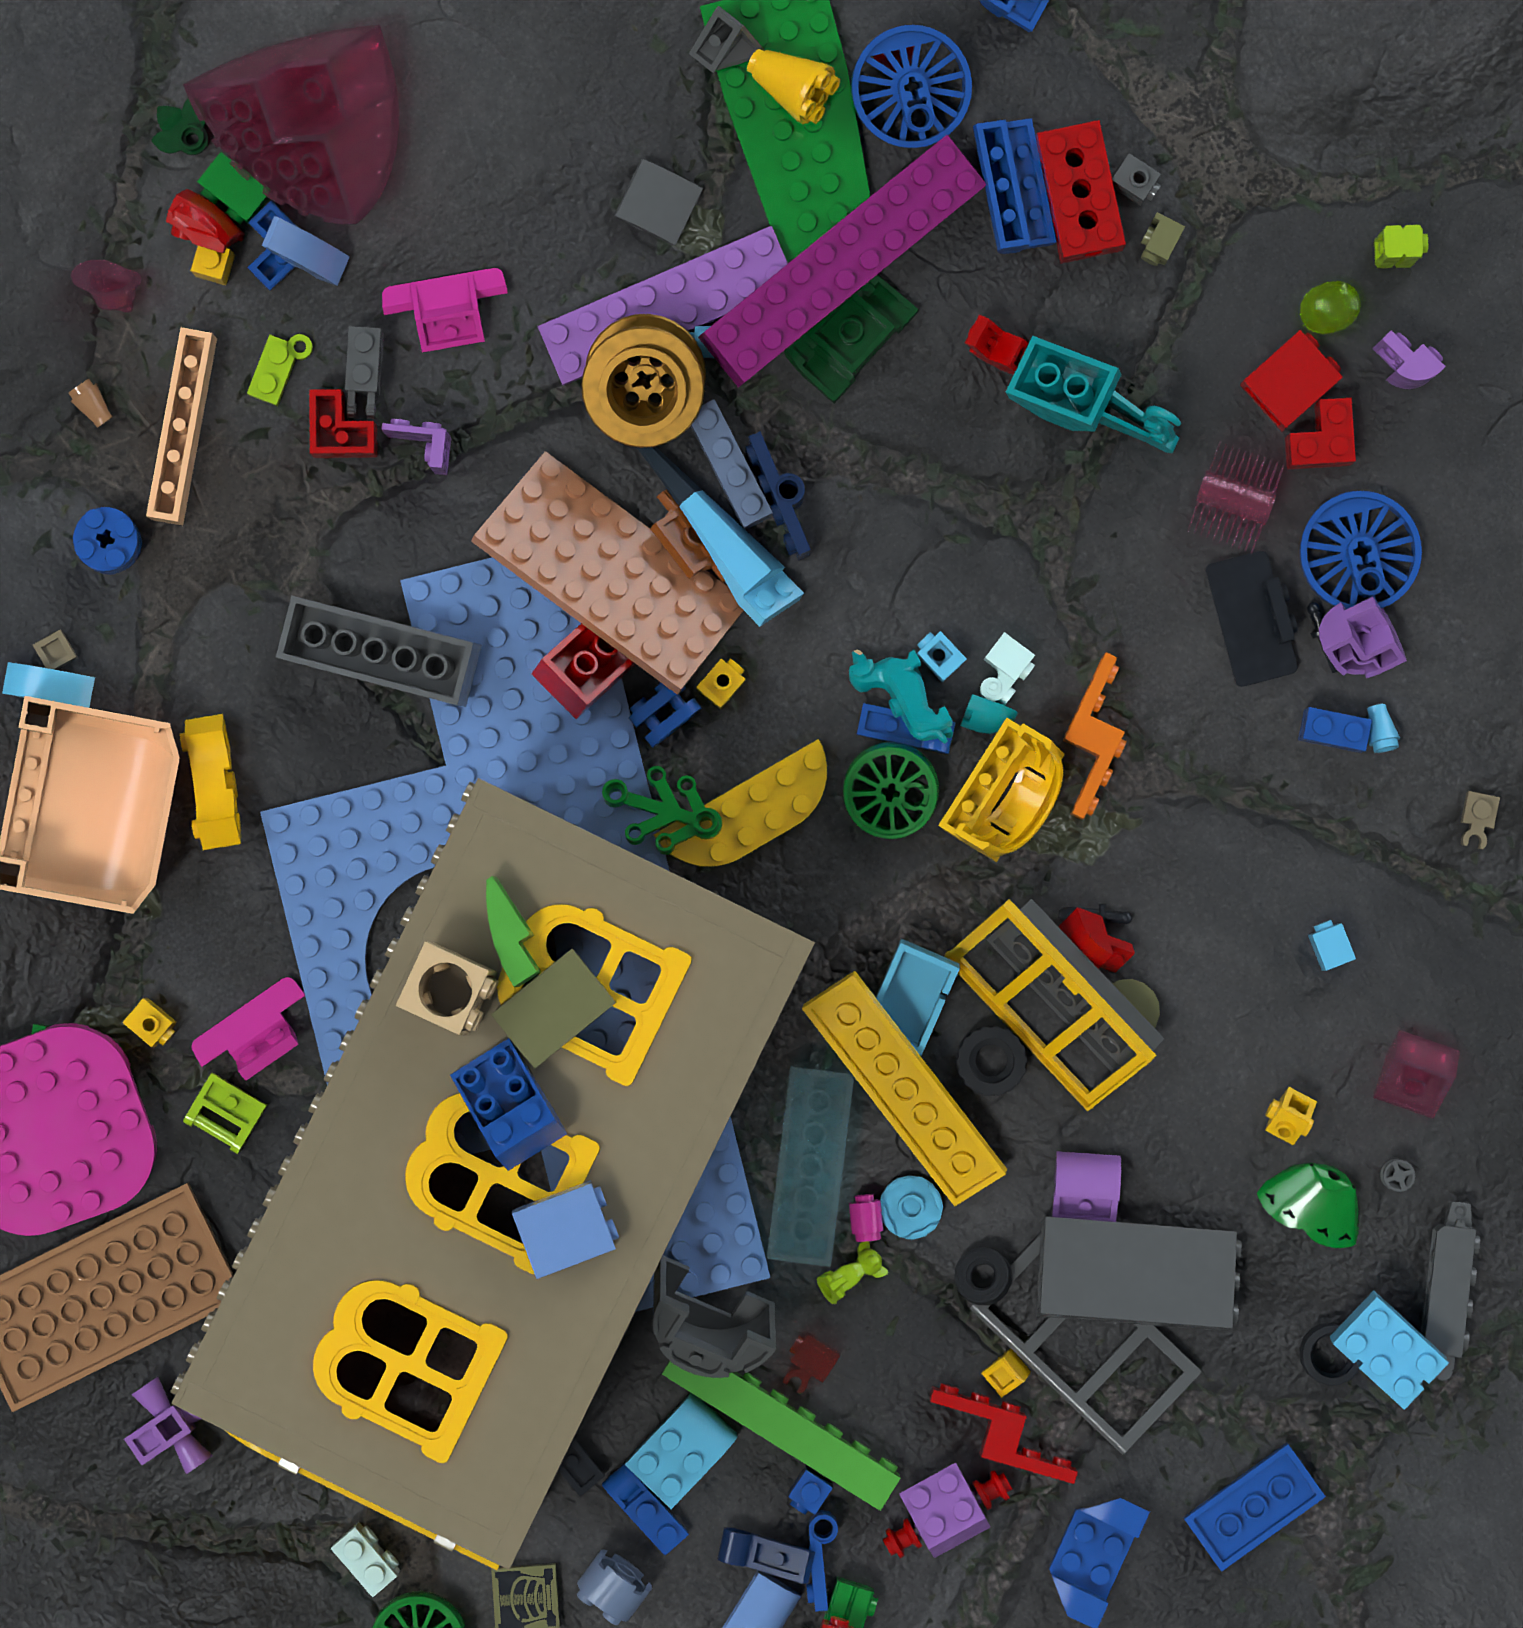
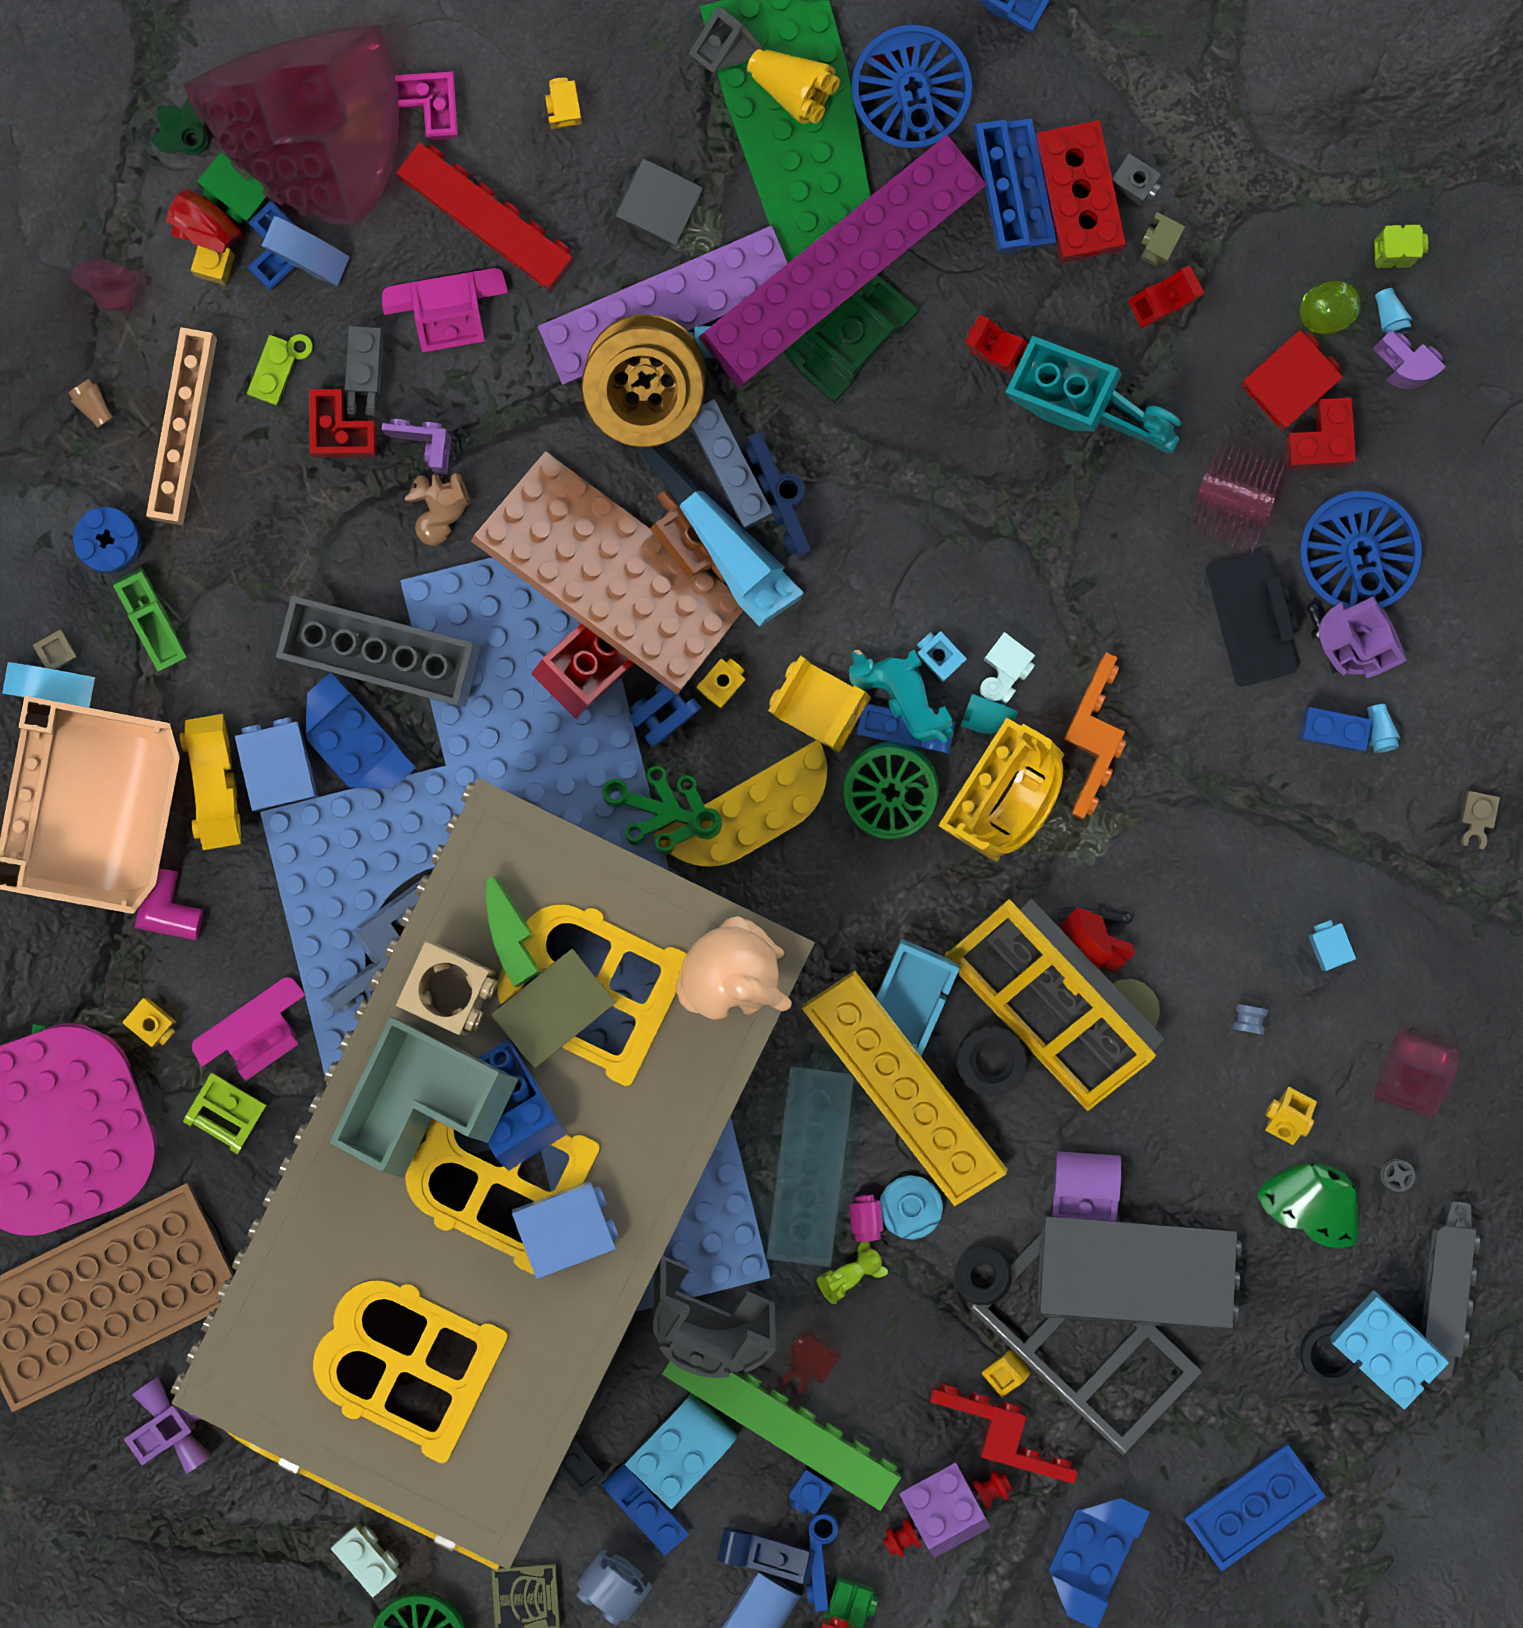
none -> bright green slope [113,566,186,671]
none -> dark pink brick [134,868,204,941]
none -> medium blue brick [235,717,318,812]
none -> blue piece [306,672,416,789]
none -> sand blue bracket [321,875,430,1013]
none -> sand green piece [330,1016,518,1178]
none -> dark pink brick [390,71,458,140]
none -> red brick [396,143,573,293]
none -> medium nougat animal [404,473,470,546]
none -> yellow brick [545,78,582,129]
none -> light nougat piece [676,916,792,1020]
none -> yellow panel [768,656,871,753]
none -> red brick [1127,265,1205,328]
none -> sand blue wheel [1232,1004,1268,1035]
none -> medium azure cone [1375,288,1412,335]

